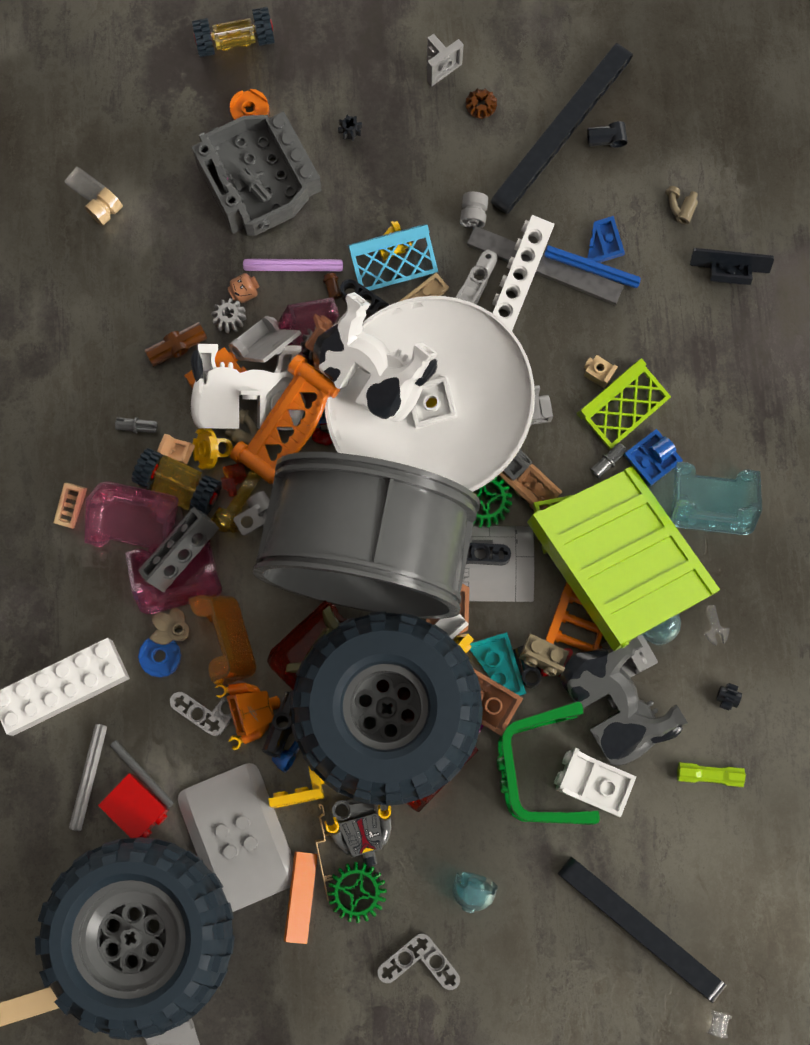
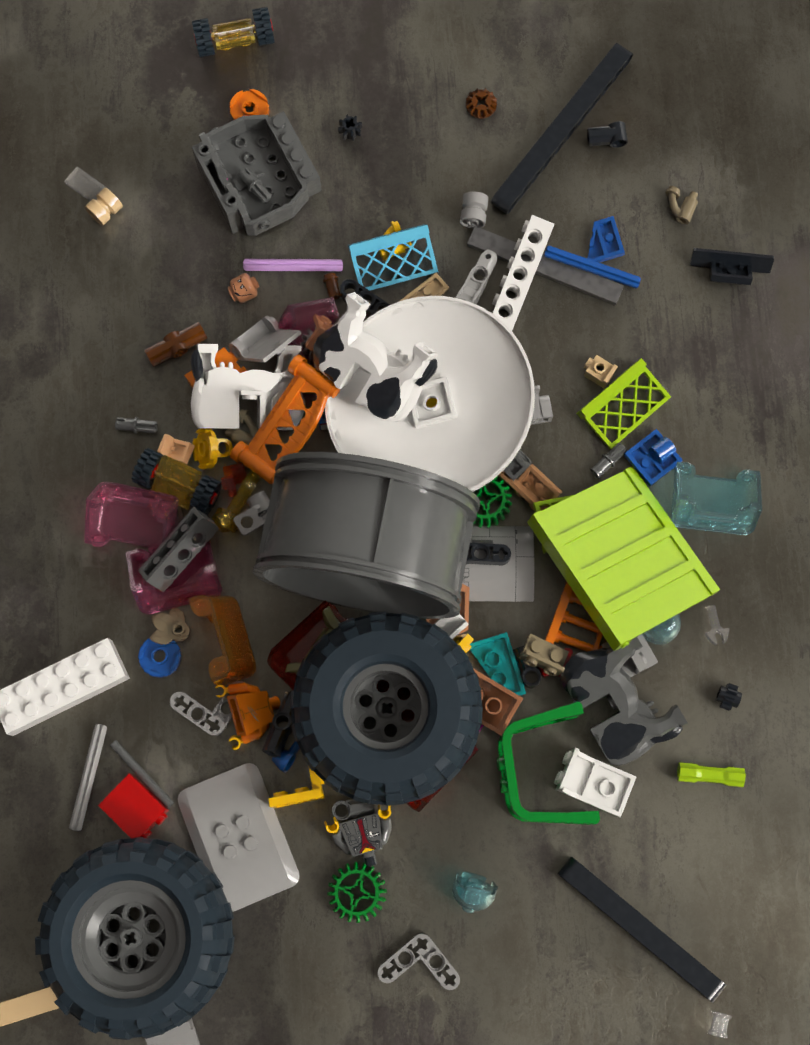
tan slope [53,483,87,529] -> none
light grey gear [211,298,247,334] -> none
tile [284,851,318,944] -> none
red arm [312,428,333,446] -> none
tan piece [315,803,333,901] -> none
light grey bracket [426,34,464,87] -> none

